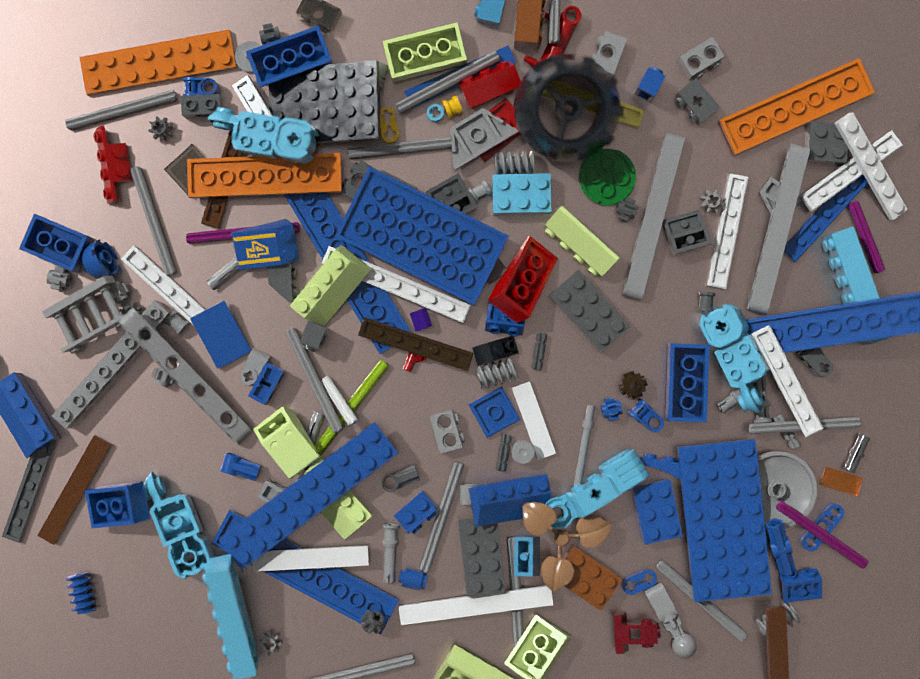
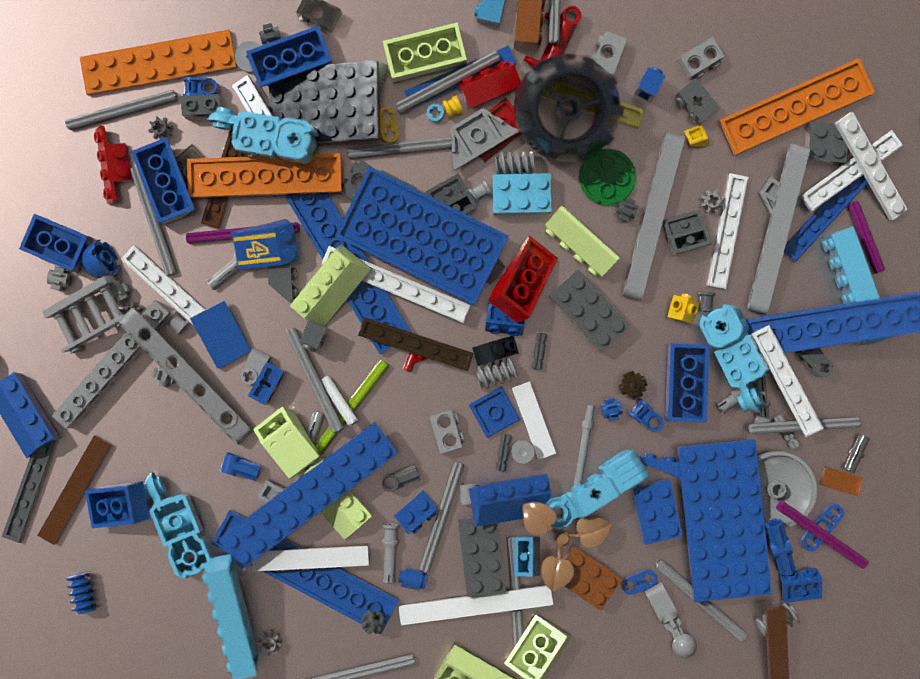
dark purple tile [410,308,432,332] -> none
dark red tile [613,612,661,654] -> none
none -> blue slope [131,137,195,225]
none -> yellow brick [667,293,700,324]
none -> yellow slope [684,124,709,147]

